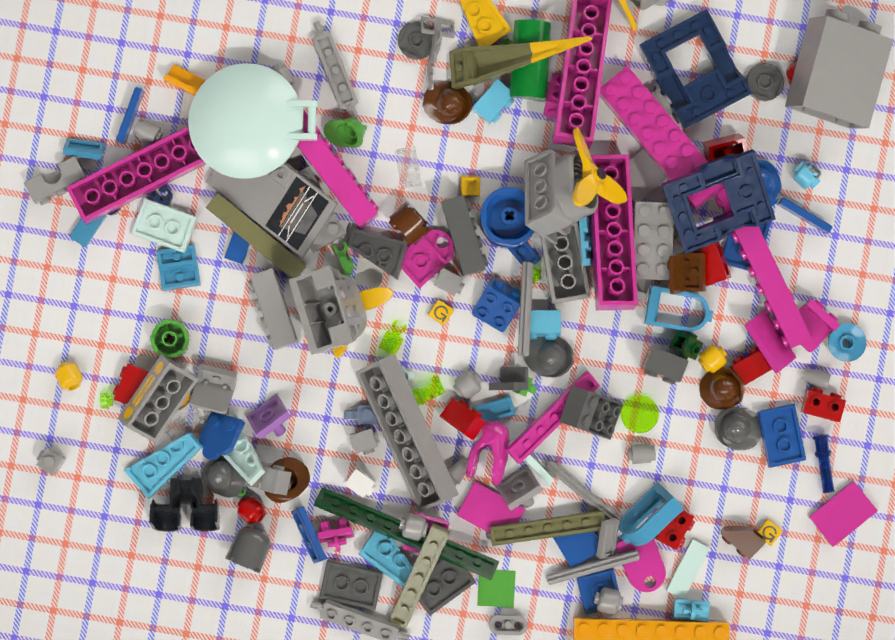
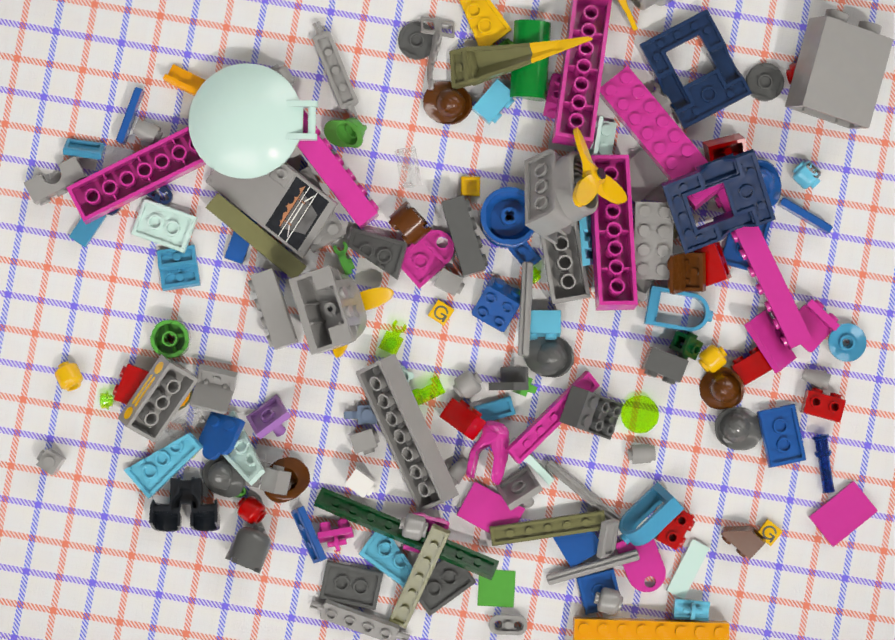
none -> light aqua bracket [588,115,617,156]

